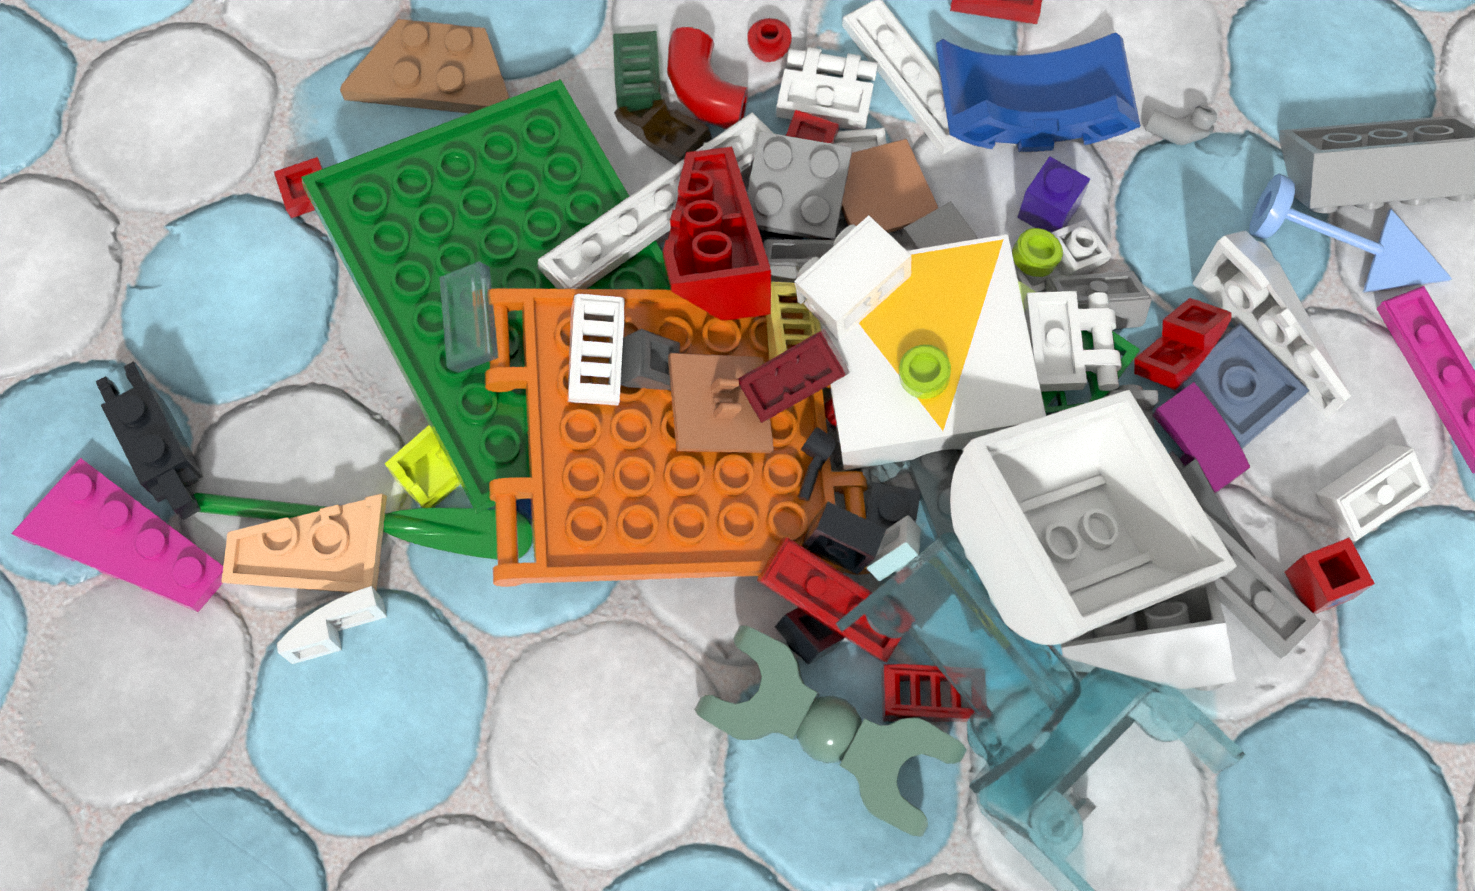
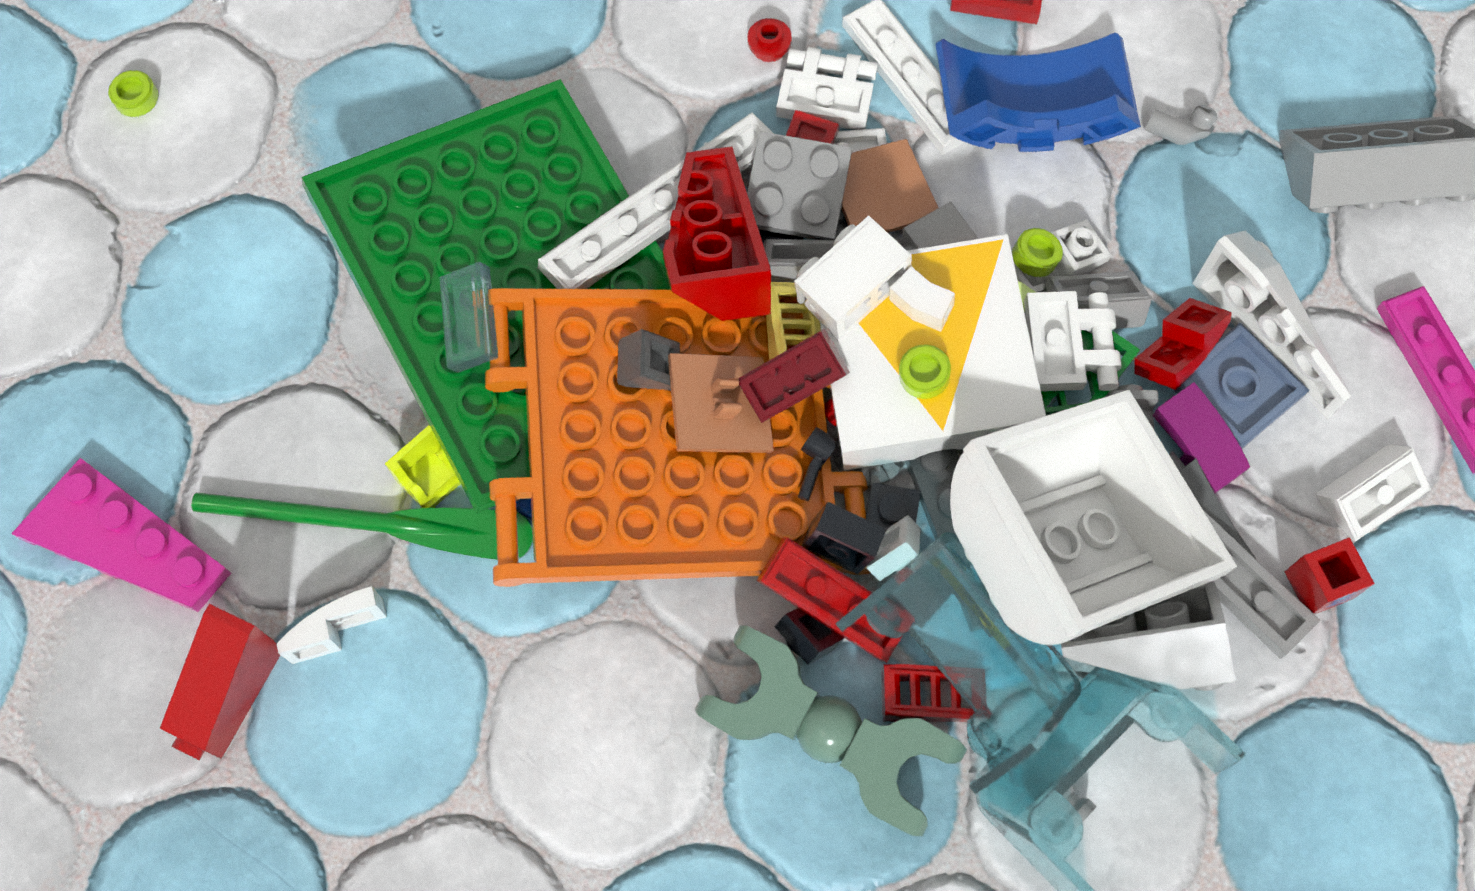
black hinge [96,361,203,520] -> none
light nougat wing [221,493,387,593] -> none
red plate [274,157,323,218] -> none
medium nougat wing [340,19,509,113] -> none
white slope [568,294,625,405] -> none
clear green slope [613,31,662,112] -> none
dark brown slope [614,98,712,165] -> none
red cylinder [667,27,748,130] -> none
dark purple brick [1017,156,1090,233] -> none
light blue piece [1249,173,1452,293] -> none
none -> lime tile [108,70,159,117]
none -> red slope [160,604,280,761]
none -> white piece [889,266,955,332]

